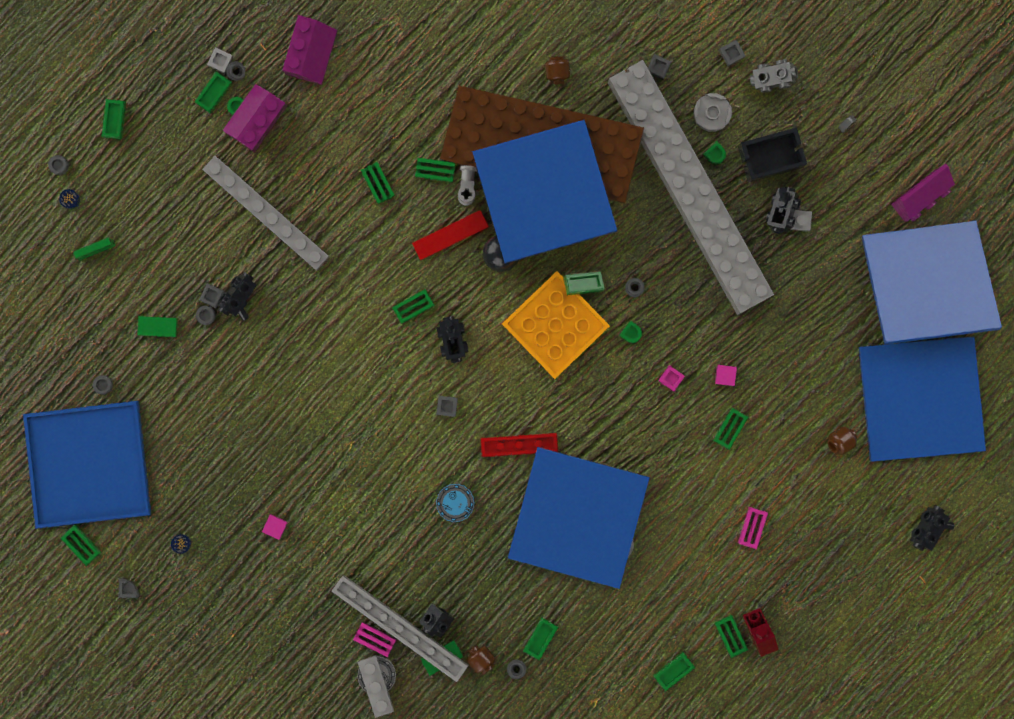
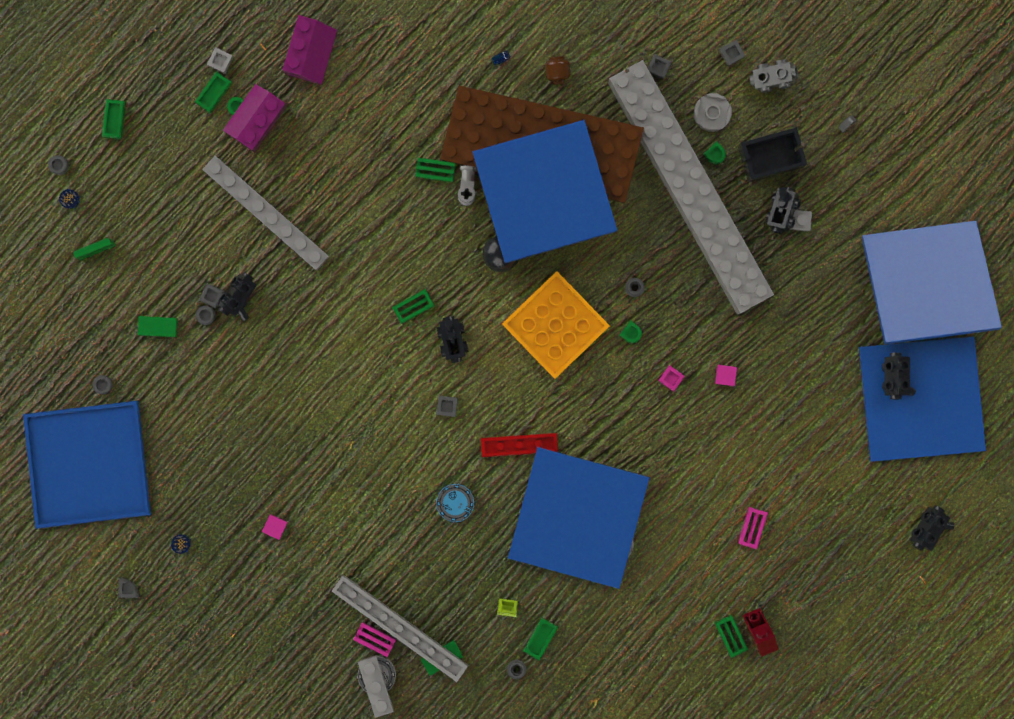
green tile [60,524,102,566] -> none
dark grey plate [226,61,245,81] -> none
green tile [361,162,395,205] -> none
red tile [412,210,489,261] -> none
black brick [419,603,454,638] -> none
reddish brown head [466,645,495,675] -> none
green tile [563,271,605,295] -> none
green tile [653,652,695,692] -> none
green tile [712,407,749,450] -> none
reddish brown head [827,426,857,455] -> none
magenta slope [891,164,955,222] -> none
none -> clear blue tile [491,50,511,66]
none -> lime slope [497,599,518,617]
none -> black brick [882,353,916,400]

